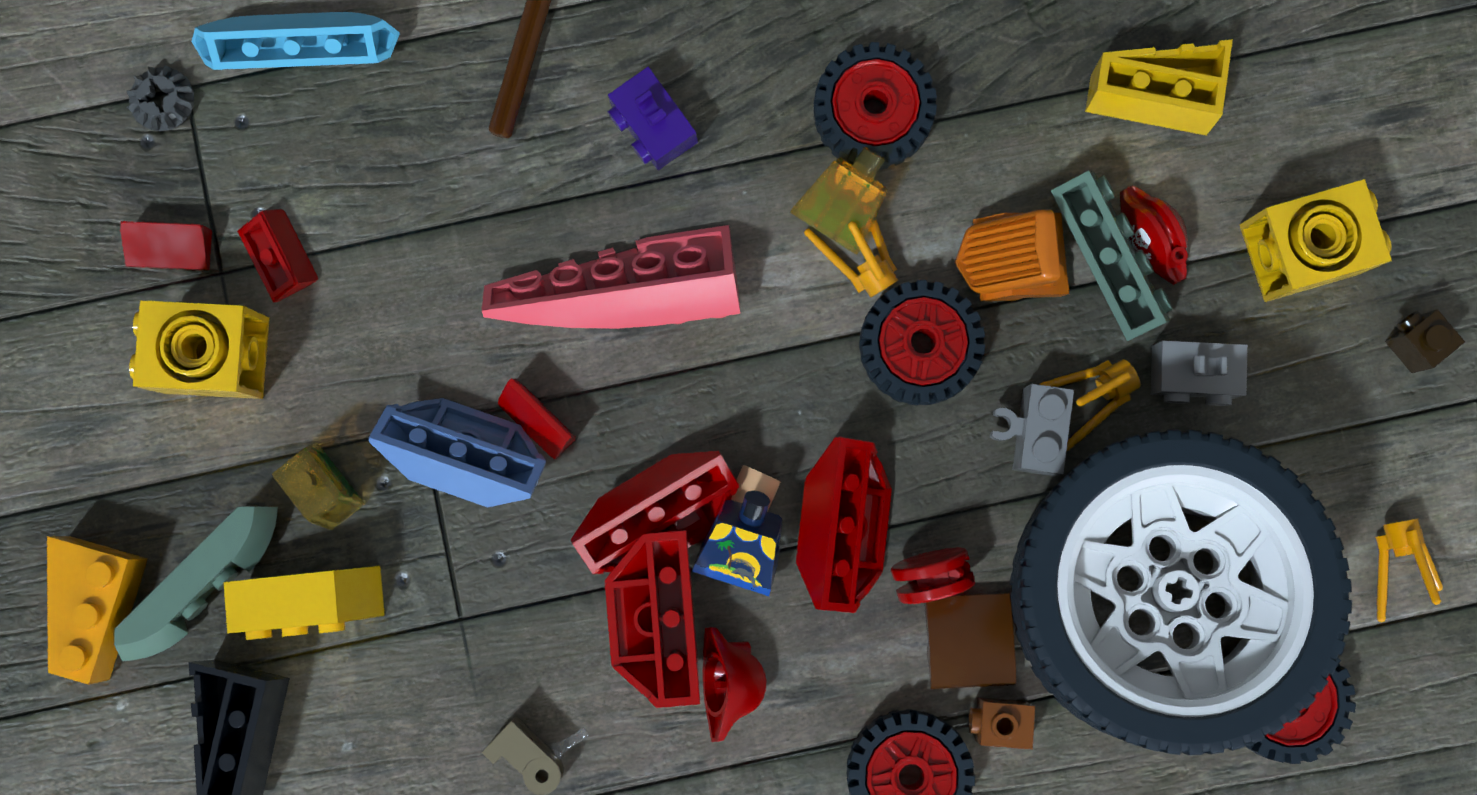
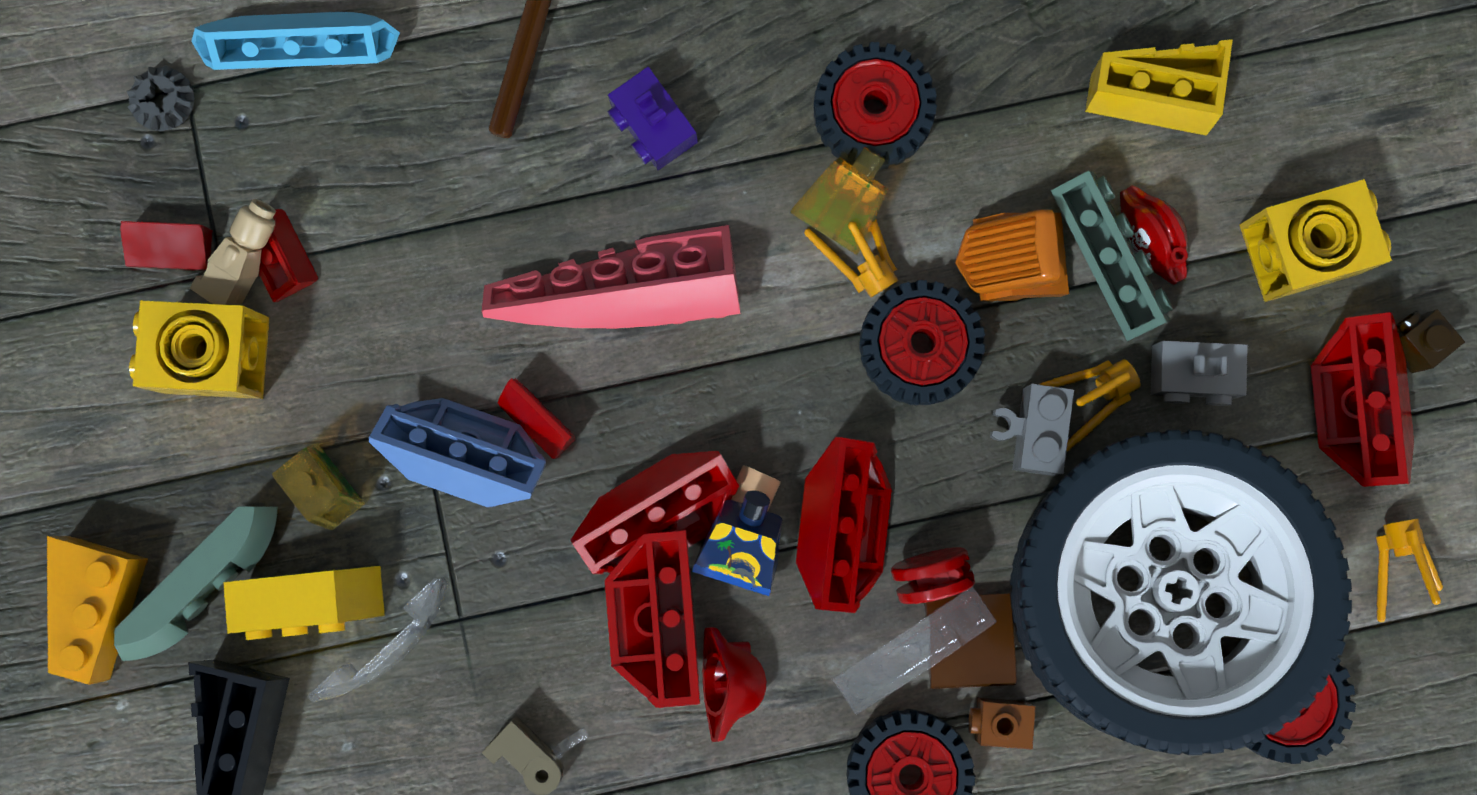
none -> tan piece [189,199,276,306]
none -> clear slope [308,577,448,702]
none -> clear slope [832,586,997,715]
none -> red wedge [1311,312,1414,487]

